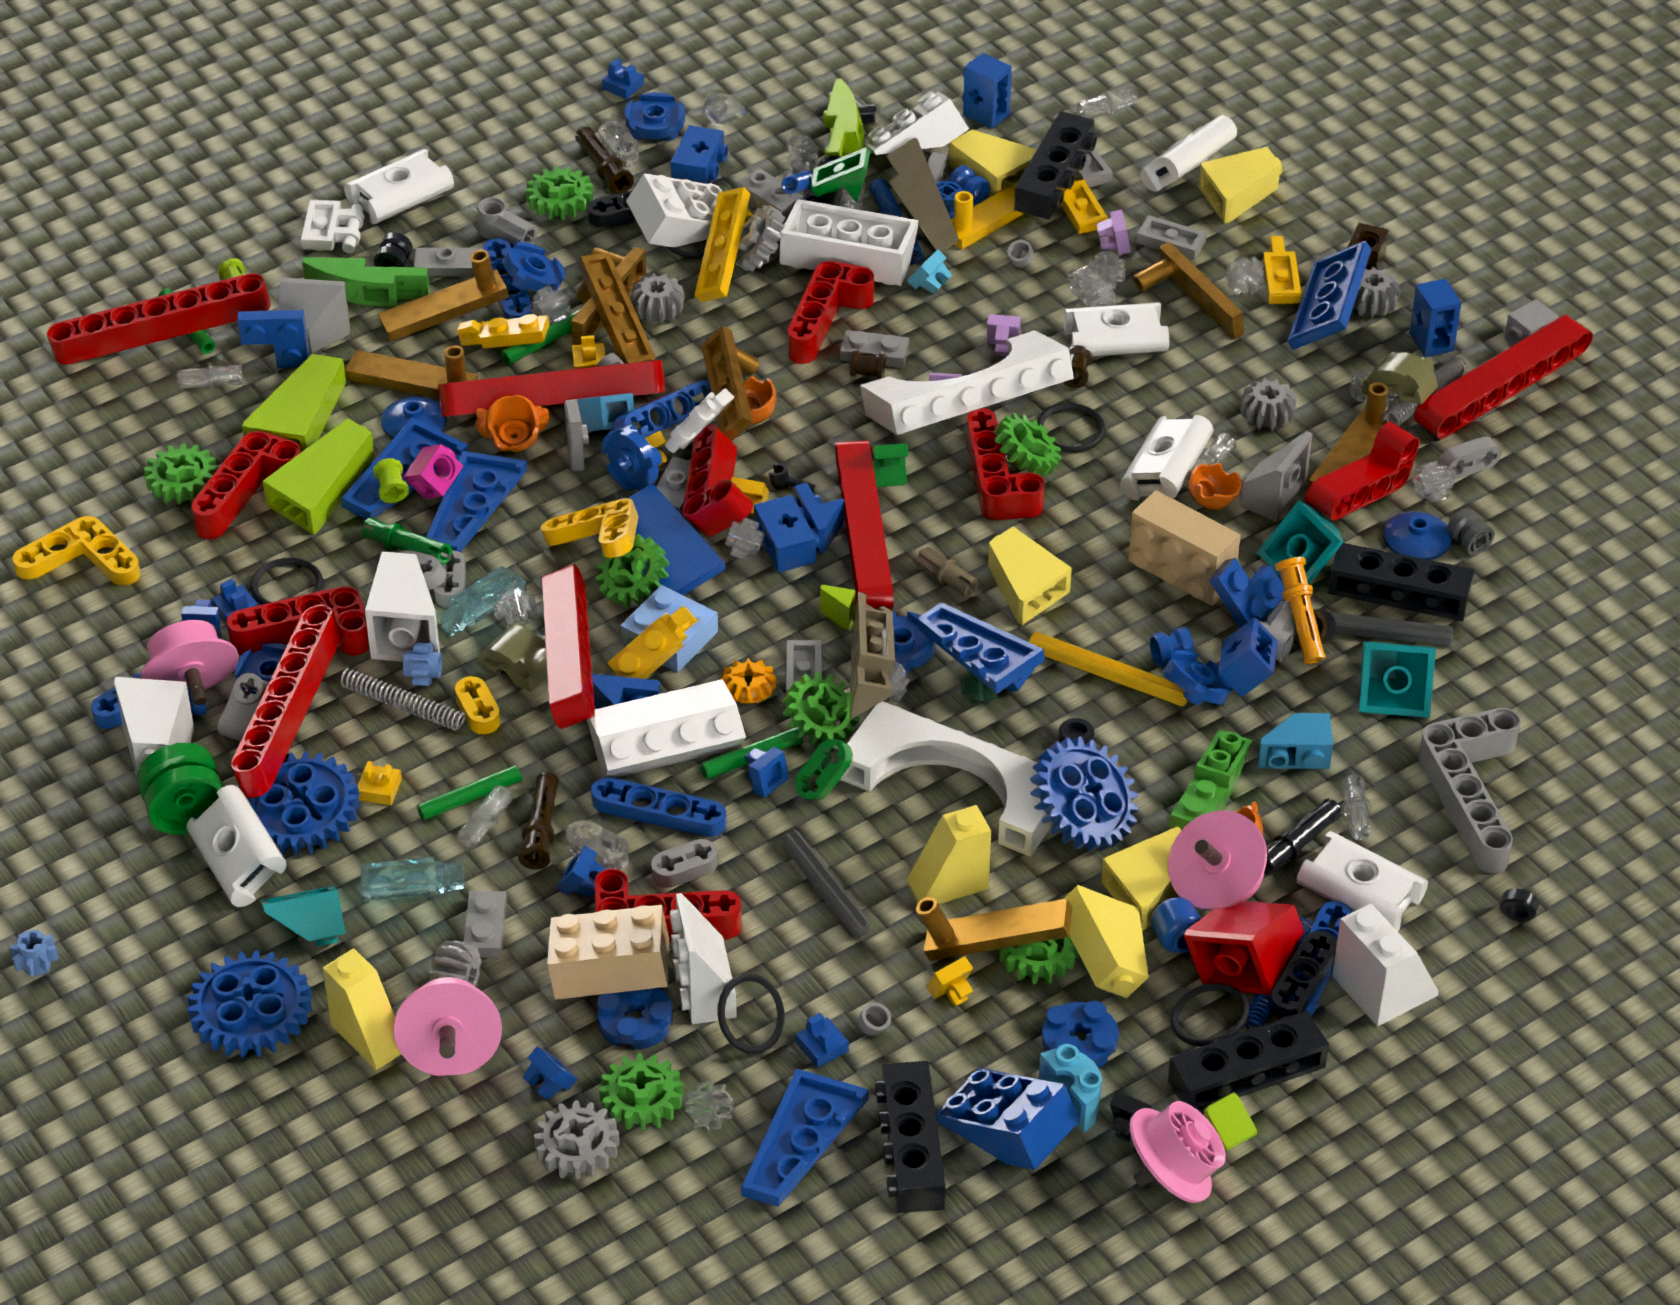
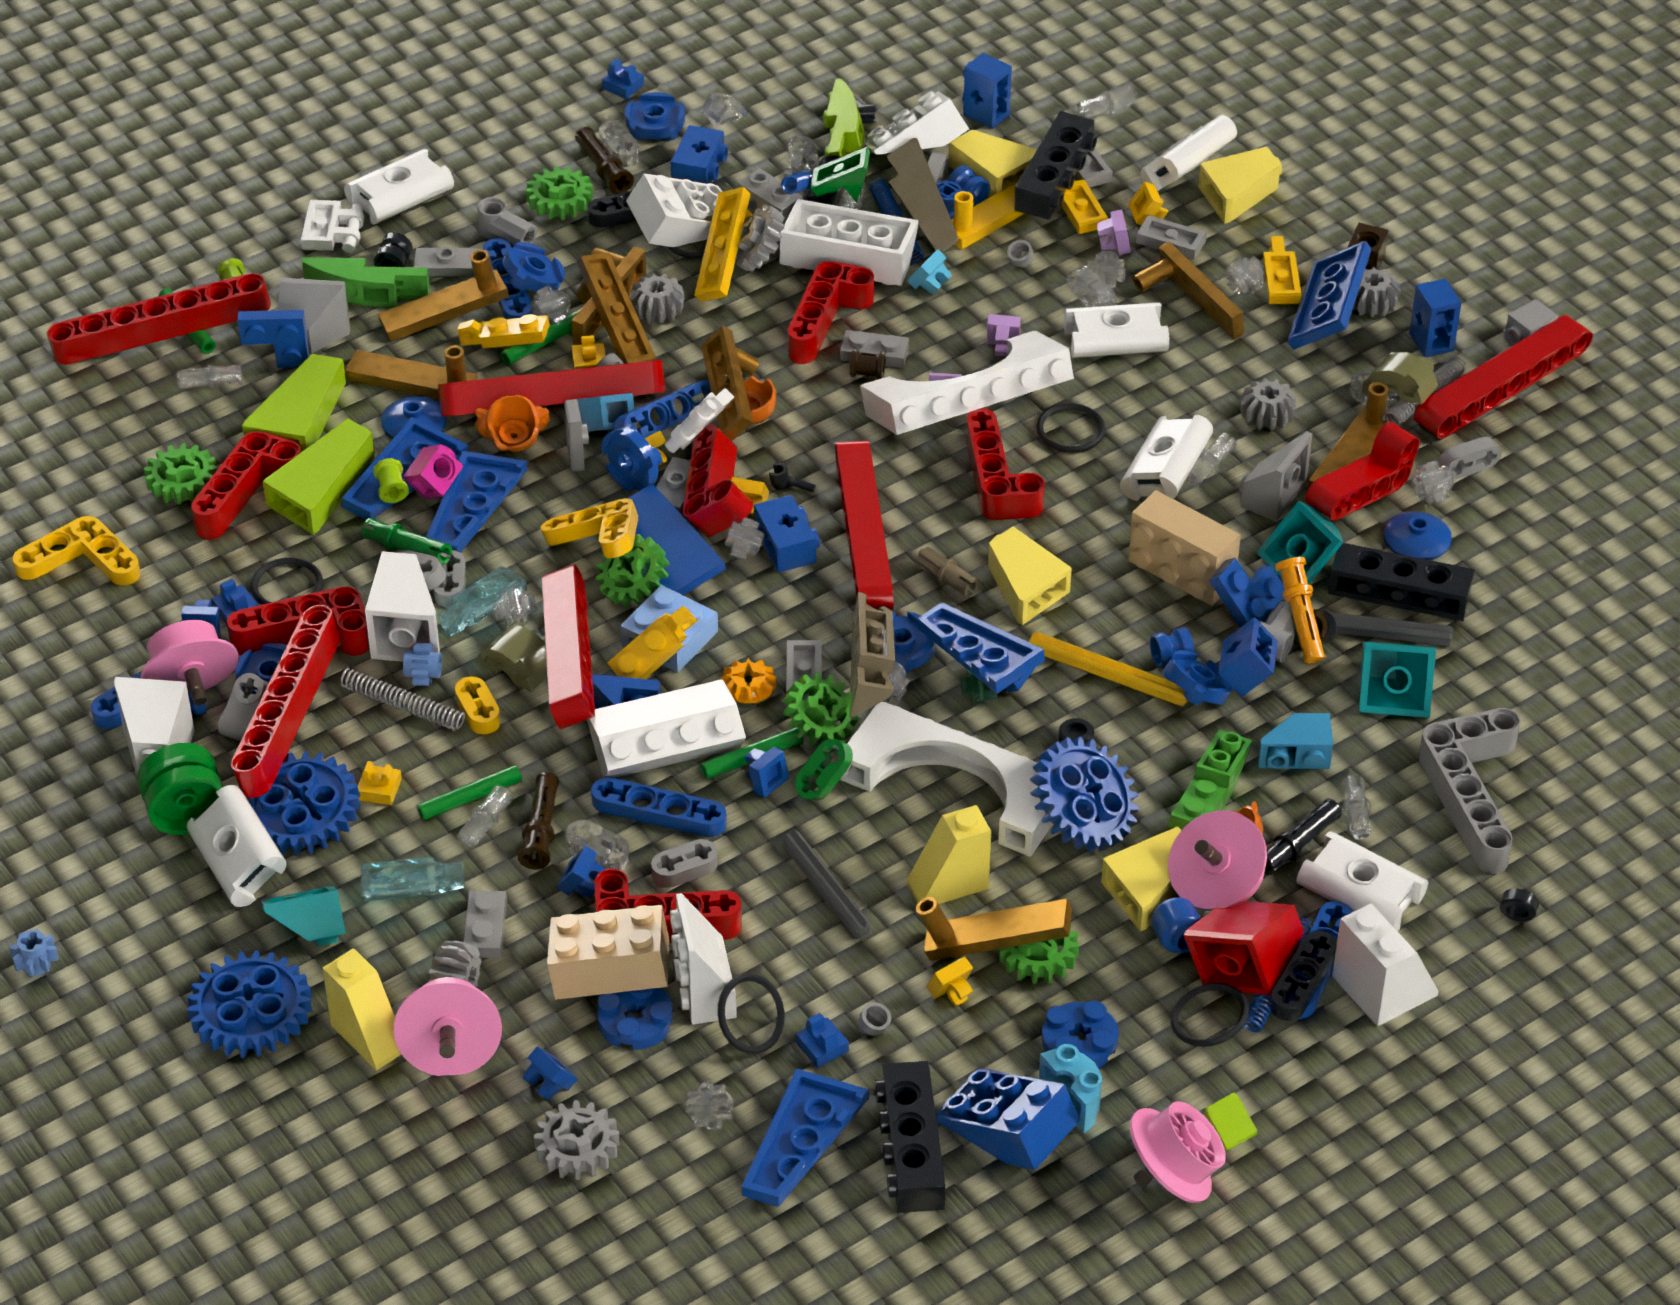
bright green gear [599,1053,684,1131] -> none
blue slope [795,483,845,554] -> none
lime slope [820,585,855,630] -> none
green slope [870,443,909,487] -> none
bright green gear [994,413,1062,477] -> none
dark brown bush [1062,345,1093,388] -> none
light yellow slope [1064,885,1149,998] -> none
black tile [1110,1091,1152,1142] -> none
black brick [1168,1011,1329,1111] -> none
orange hair [1187,463,1243,511] -> none
dark grey wheel [1447,508,1495,555] -> none
none -> yellow tile [1128,181,1169,225]

